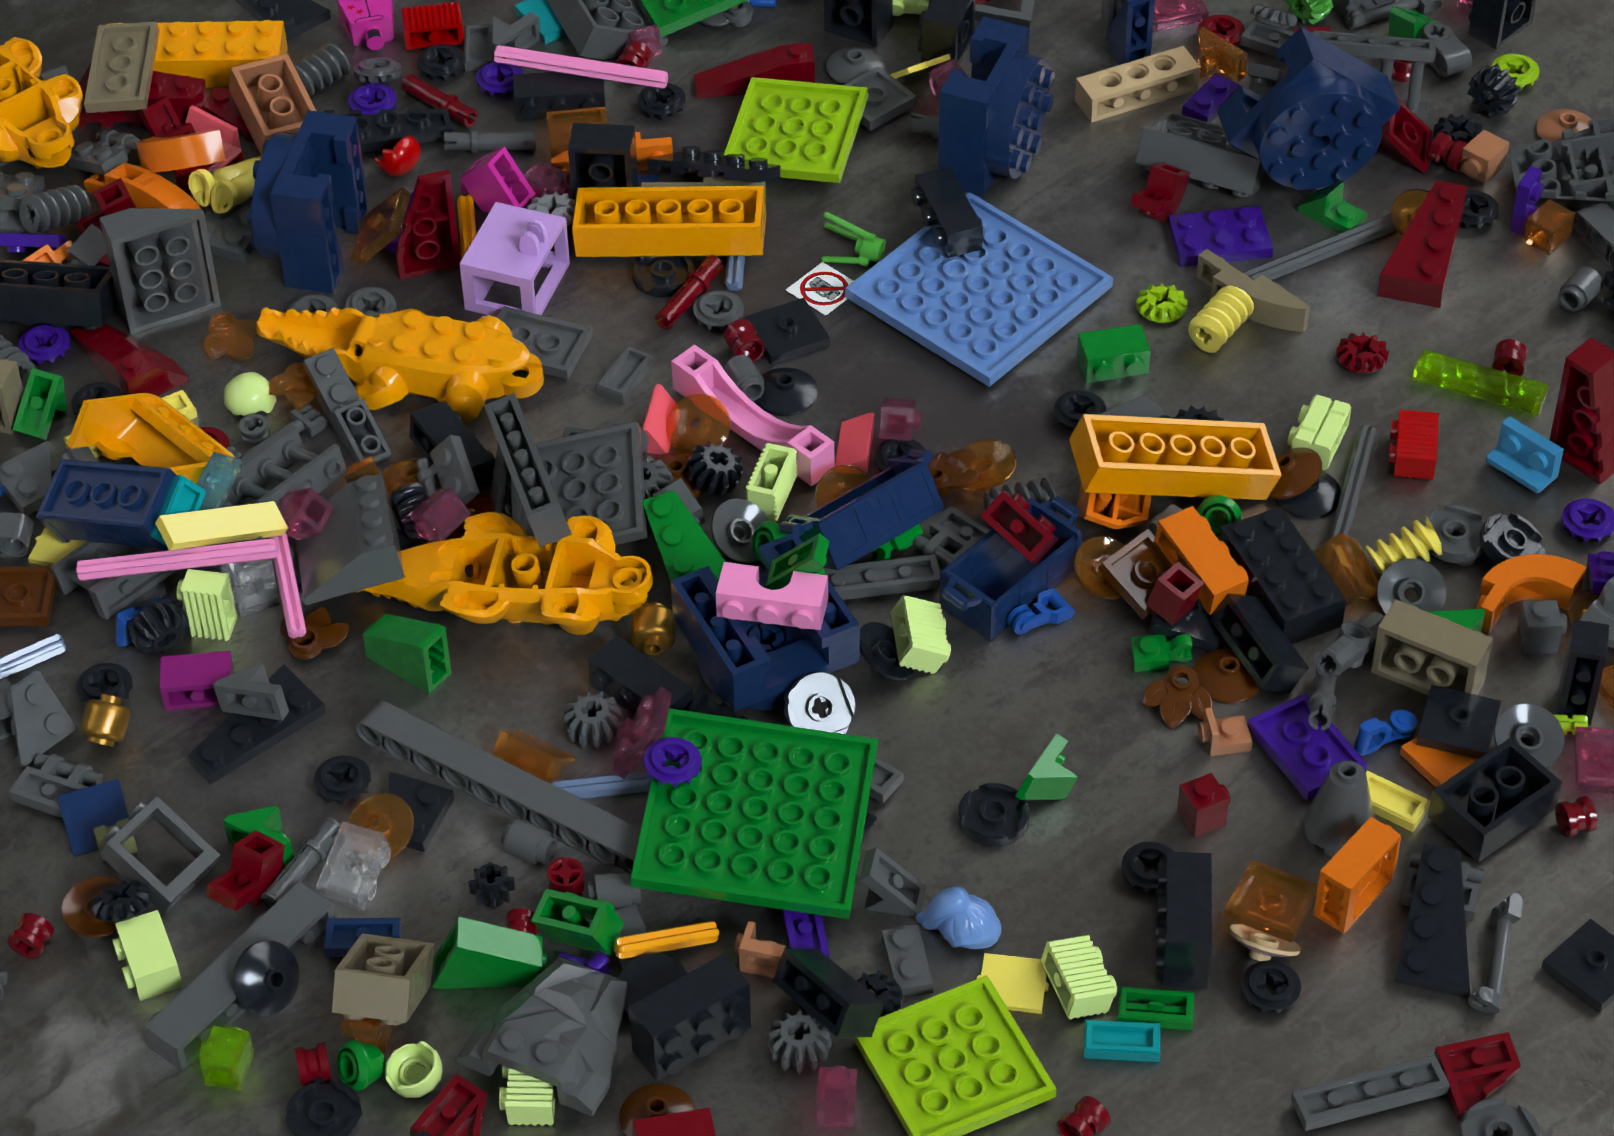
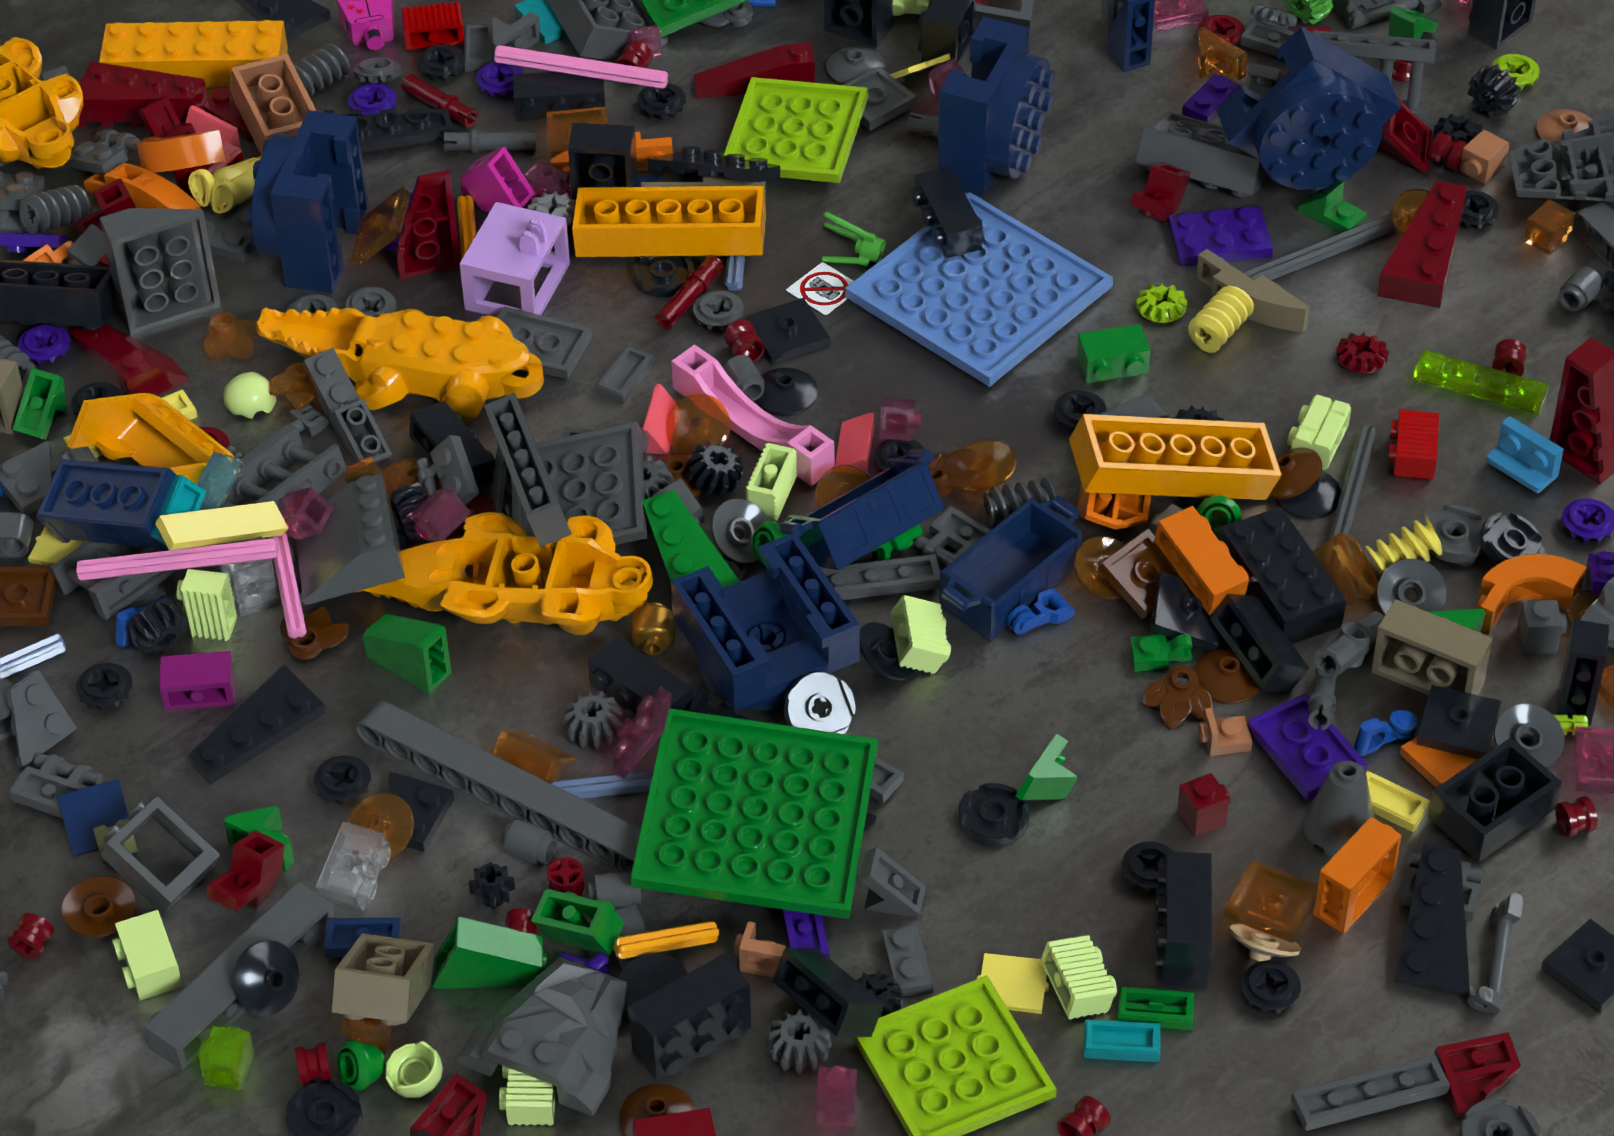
pearl gold head [80,693,131,747] -> none
dark tan plate [84,21,160,113] -> none
black gear [91,881,151,922] -> none
dark grey slope [213,664,289,721] -> none
dark grey bush [239,414,270,445] -> none
dark grey pin [261,817,344,908] -> none
red hair [373,135,421,178] -> none
dark purple gear [644,737,702,788] -> none
bright pink arch [716,562,828,630] -> none
green slope [766,533,830,590] -> none
medium blue hair [916,886,1001,949] -> none
dark red brick [980,490,1059,564] -> none
tan brick [1075,46,1200,123] -> none
dark red brick [1146,562,1204,626] -> none
dark grey piece [1423,22,1472,78] -> none
dark purple plate [1510,166,1544,235] -> none

